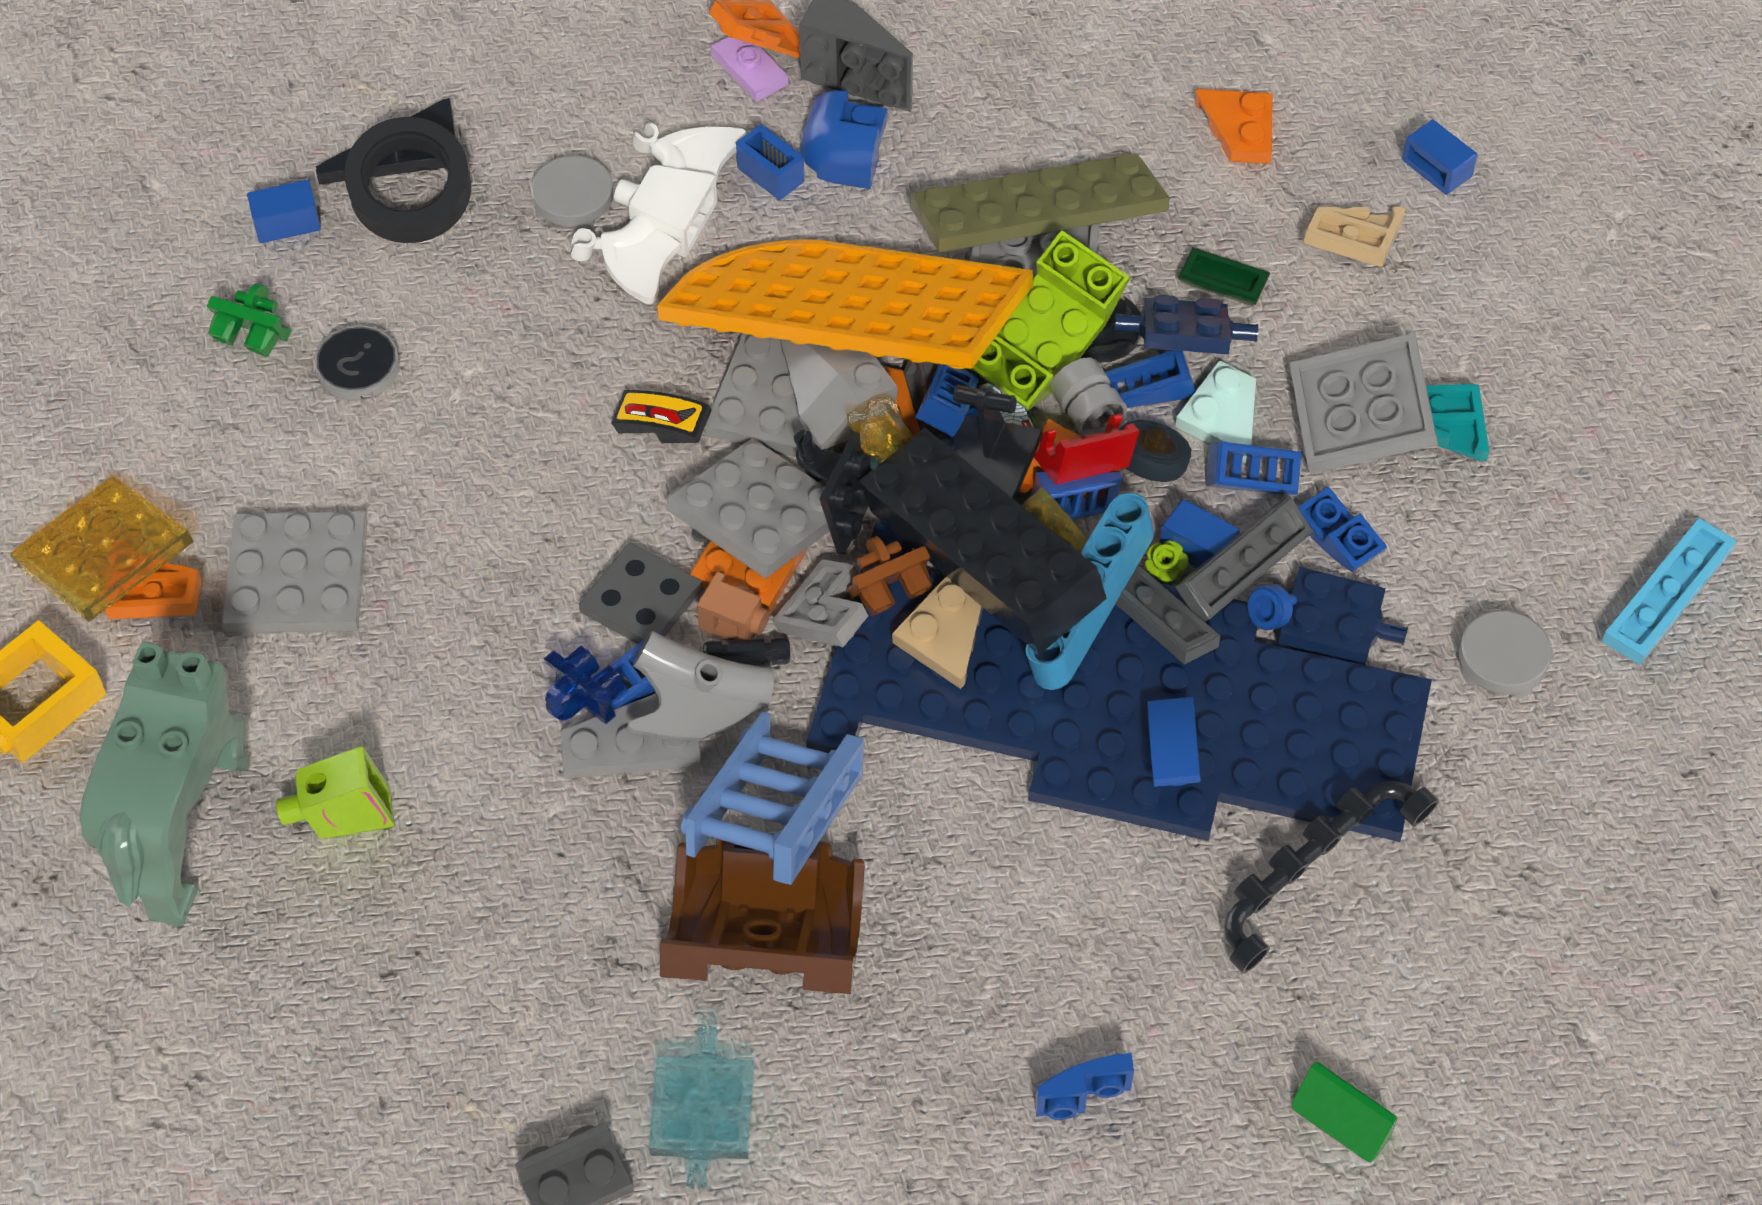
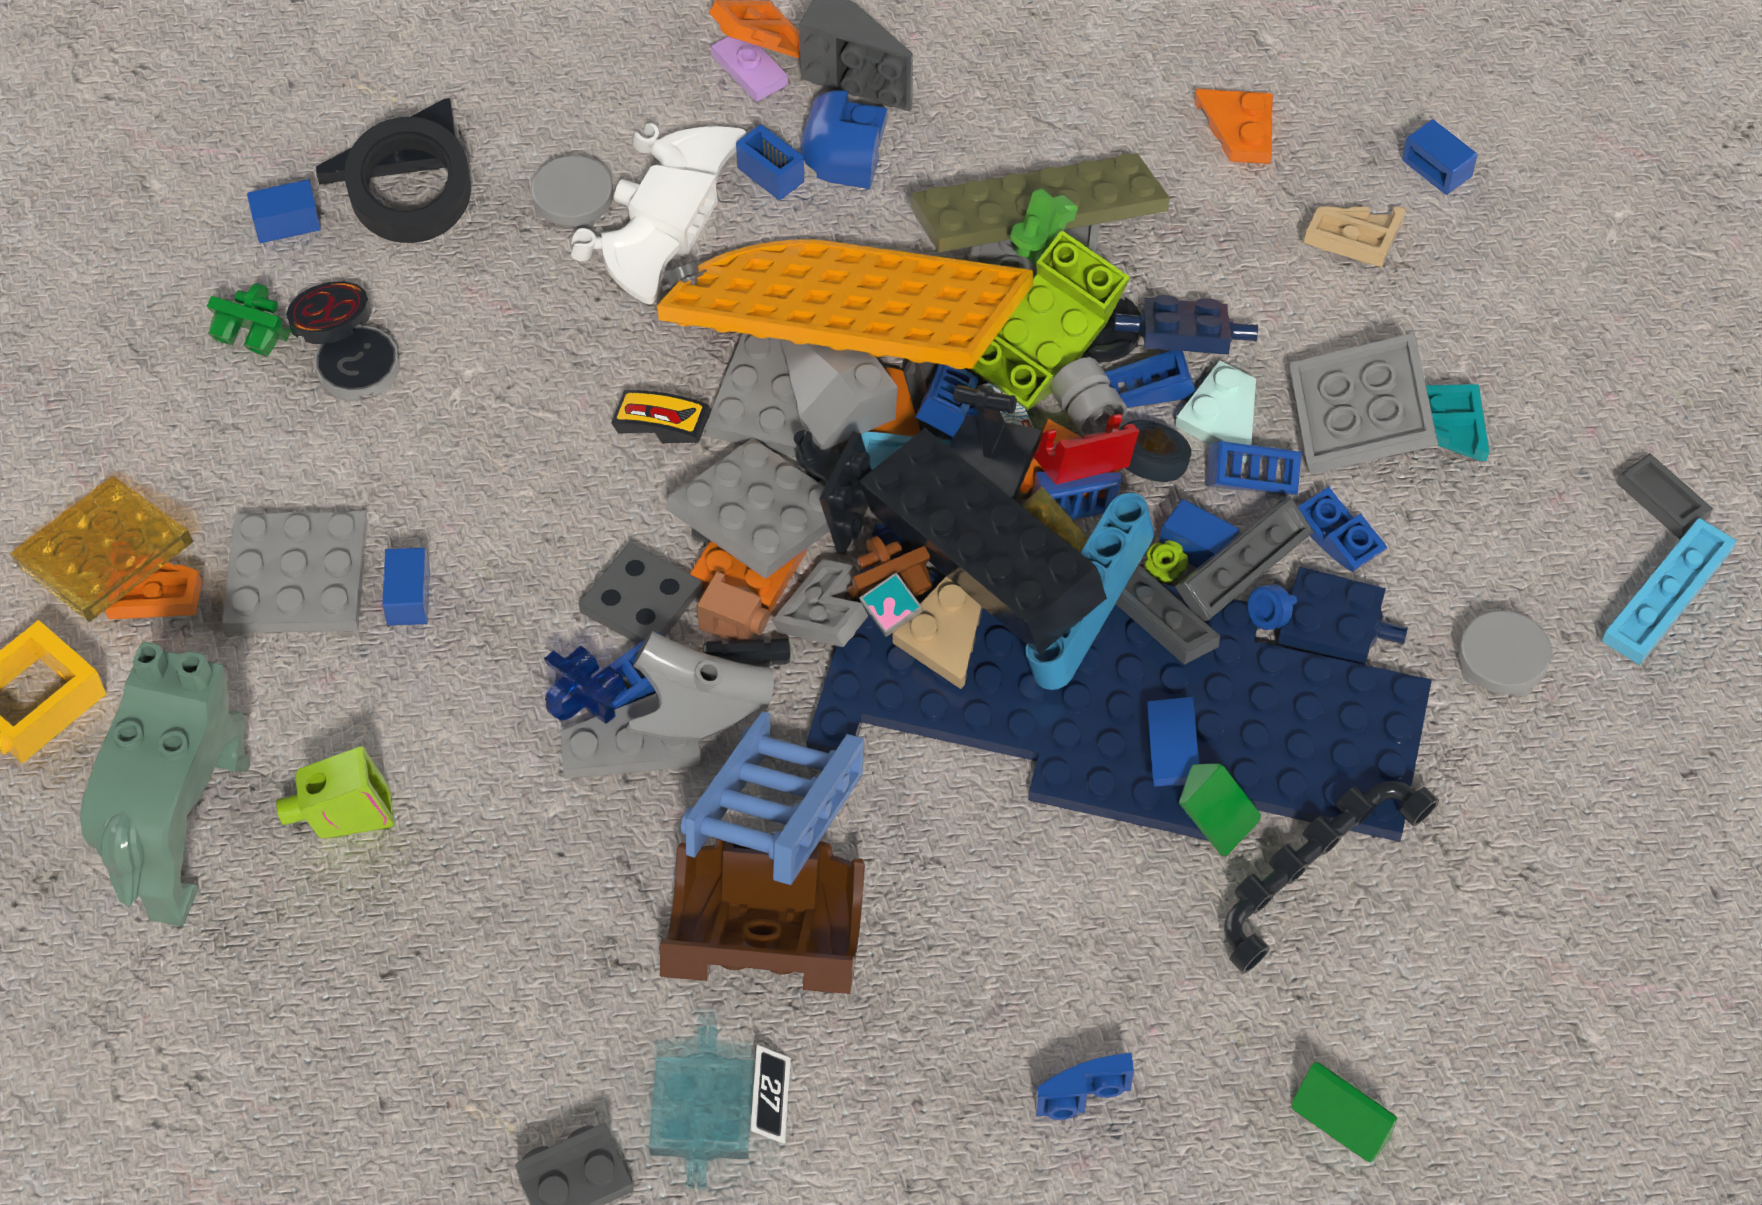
clear yellow hips [847,397,914,465] -> none
dark green tile [1178,247,1270,306] -> none
none -> black tile [286,281,372,344]
none -> blue piece [382,548,430,626]
none -> dark grey plate [662,260,707,290]
none -> sticker [750,1045,791,1144]
none -> tile [859,572,923,637]
none -> bright green hips [1010,188,1078,269]
none -> green slope [1179,764,1261,856]
none -> dark grey tile [1617,453,1713,539]

